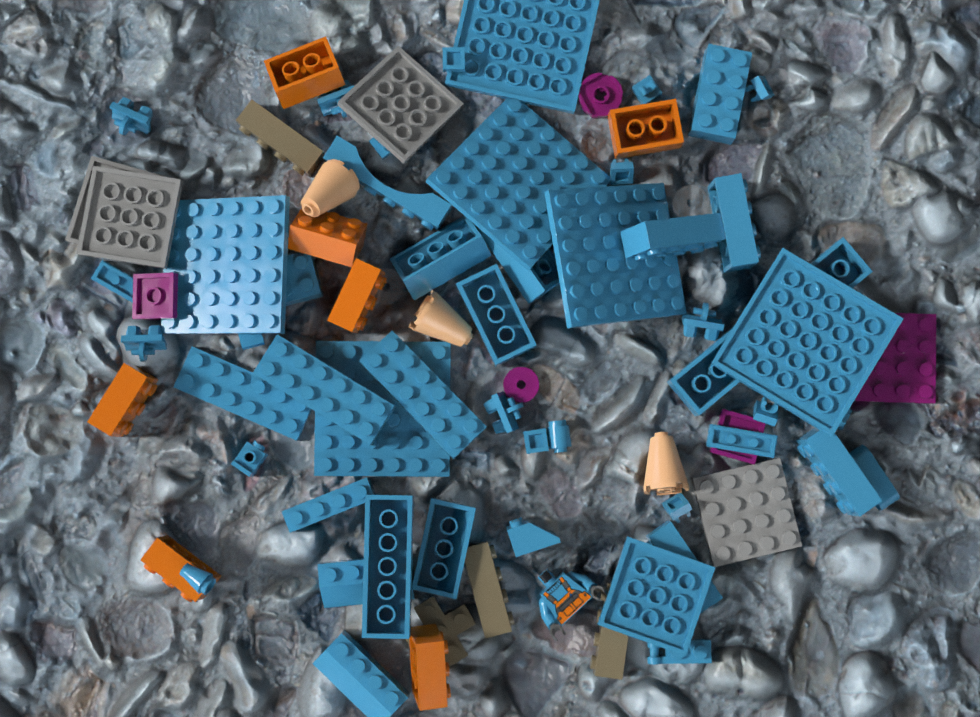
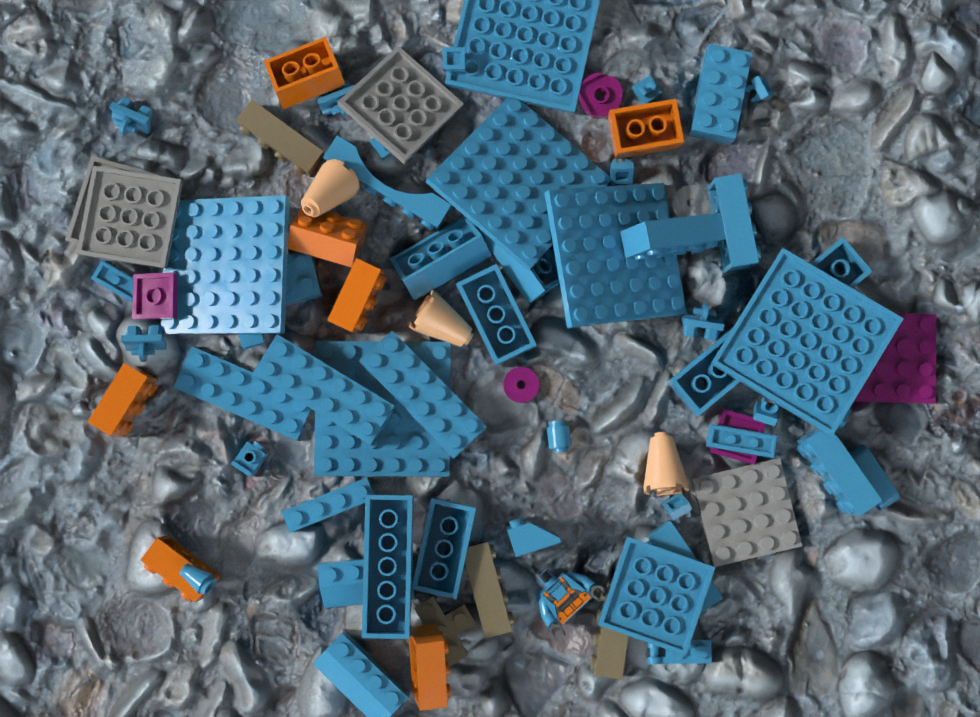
dark azure hips [484,391,524,434] -> none
dark azure tile [523,428,549,454] -> none

